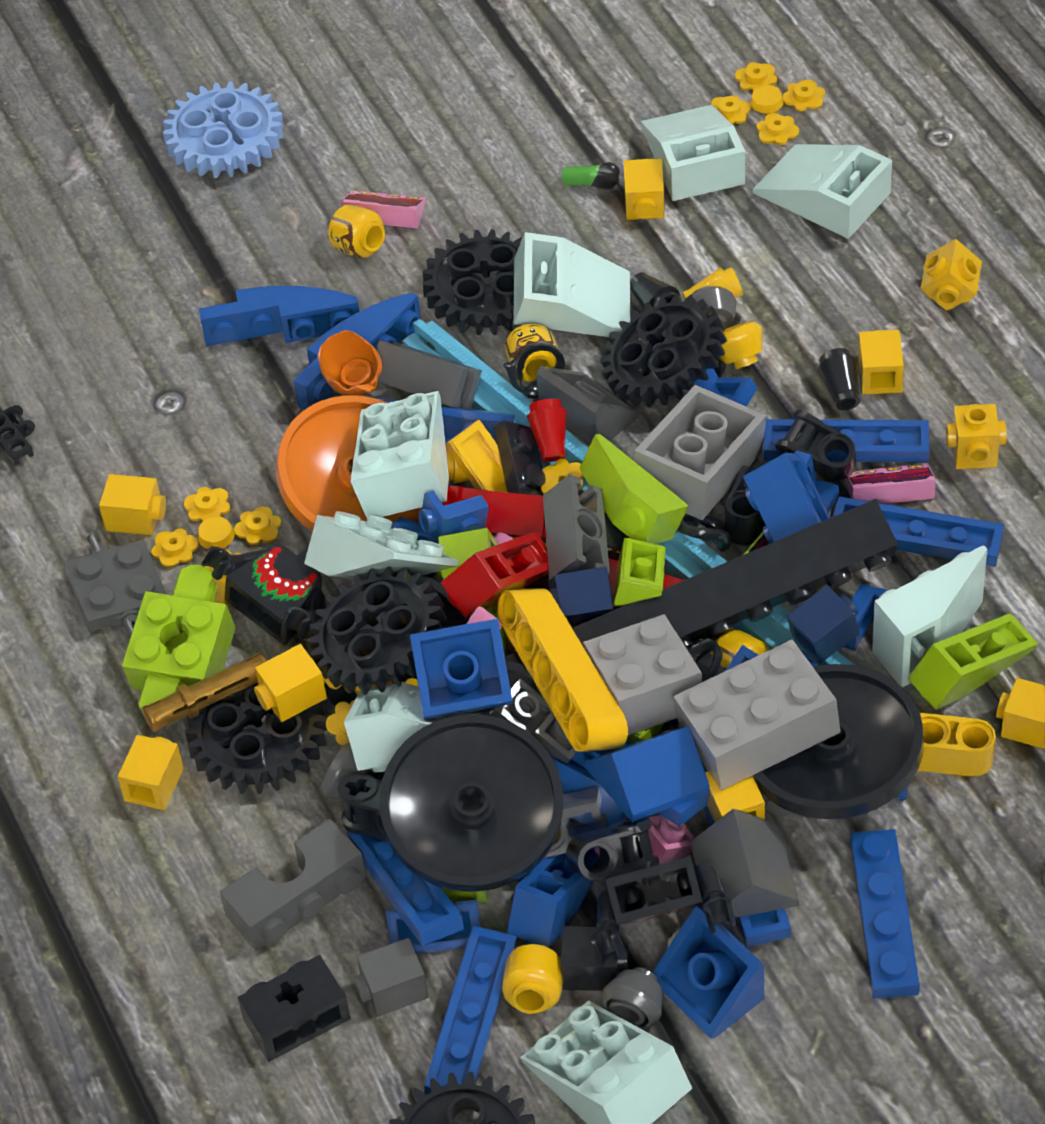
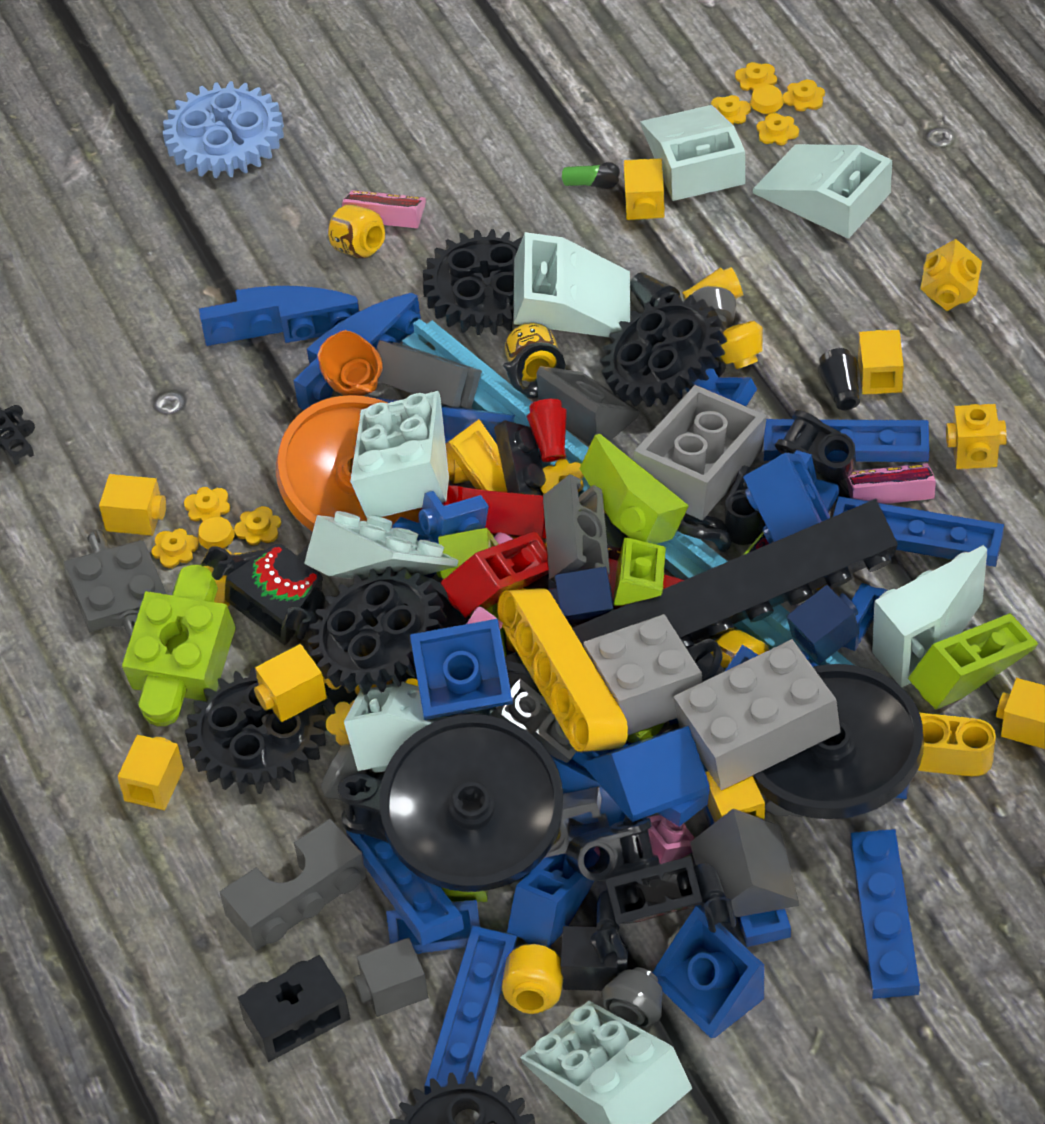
pearl gold pin [142,652,266,732] -> none

